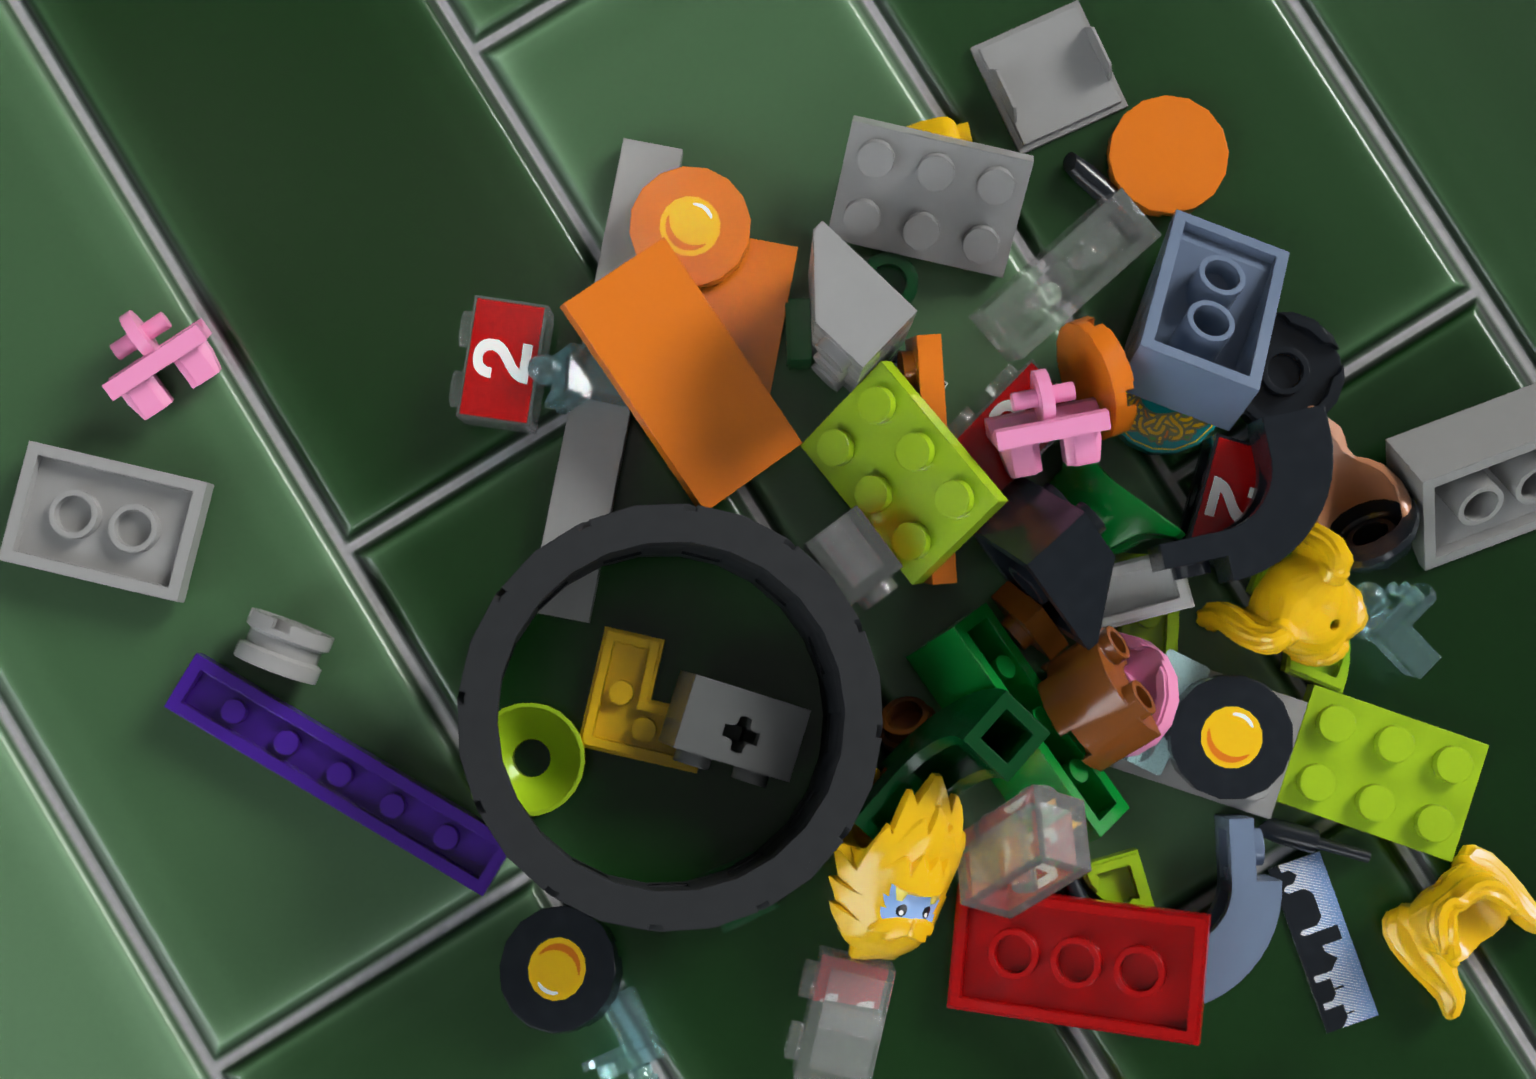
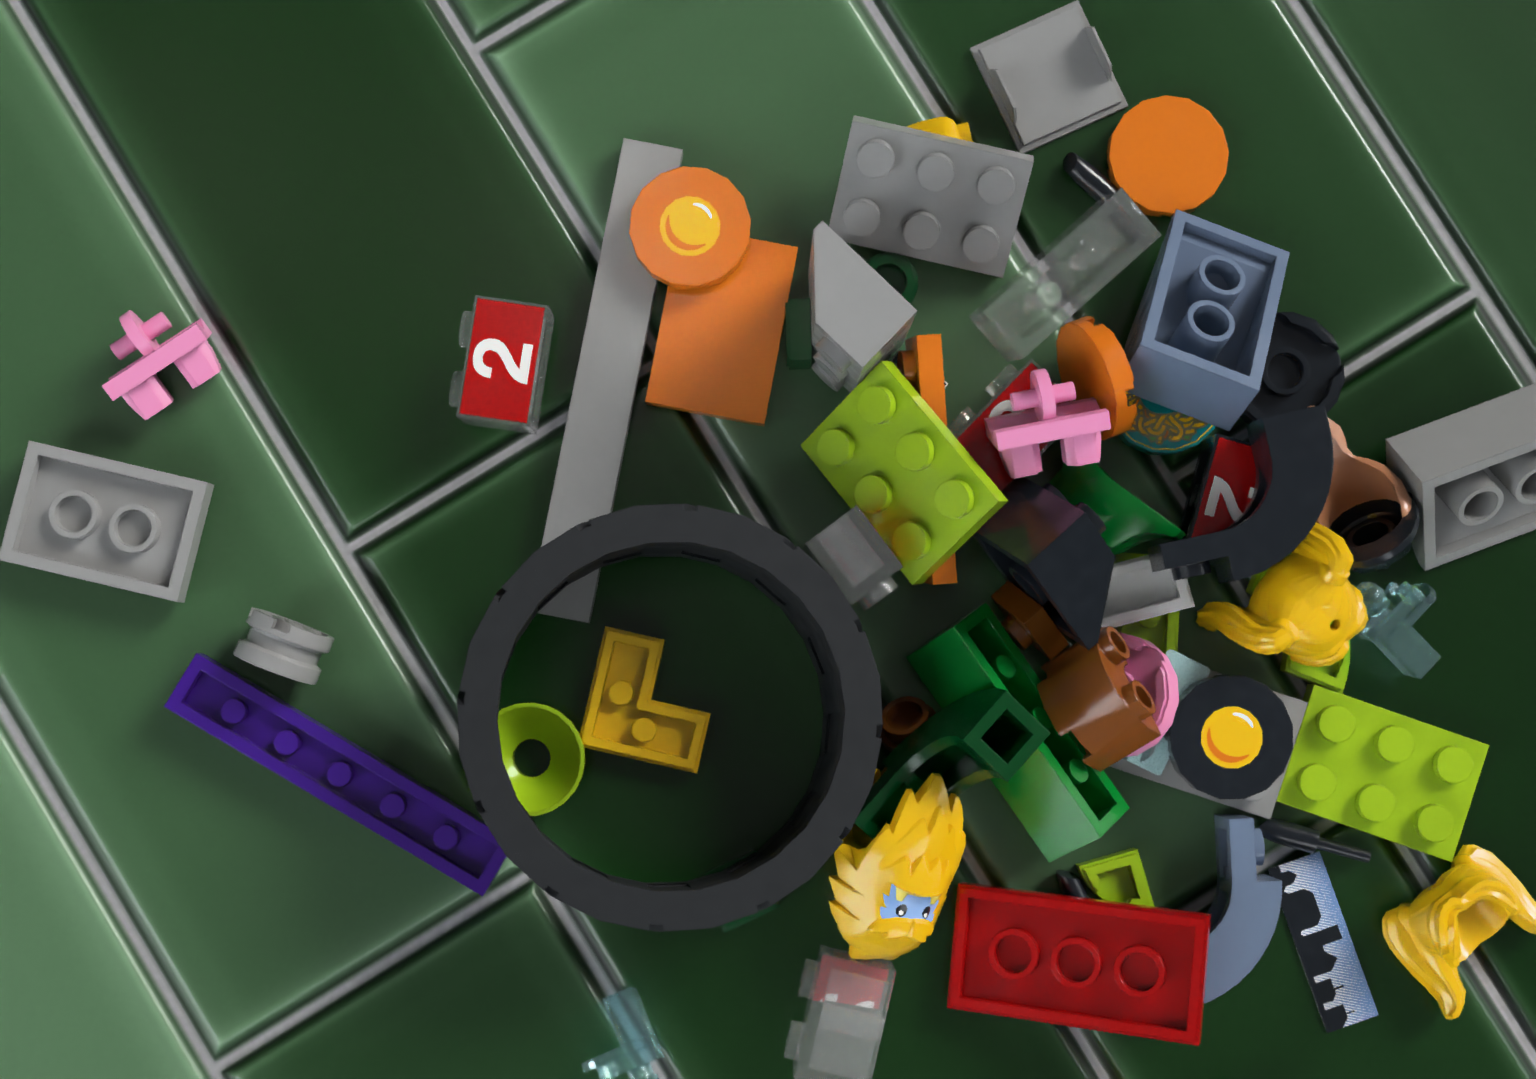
black tile [499,906,623,1034] -> none
clear light blue piece [527,342,626,414] -> none
orange tile [560,237,803,508] -> none
dark grey brick [658,670,811,788] -> none
clear brick [958,784,1092,919] -> none

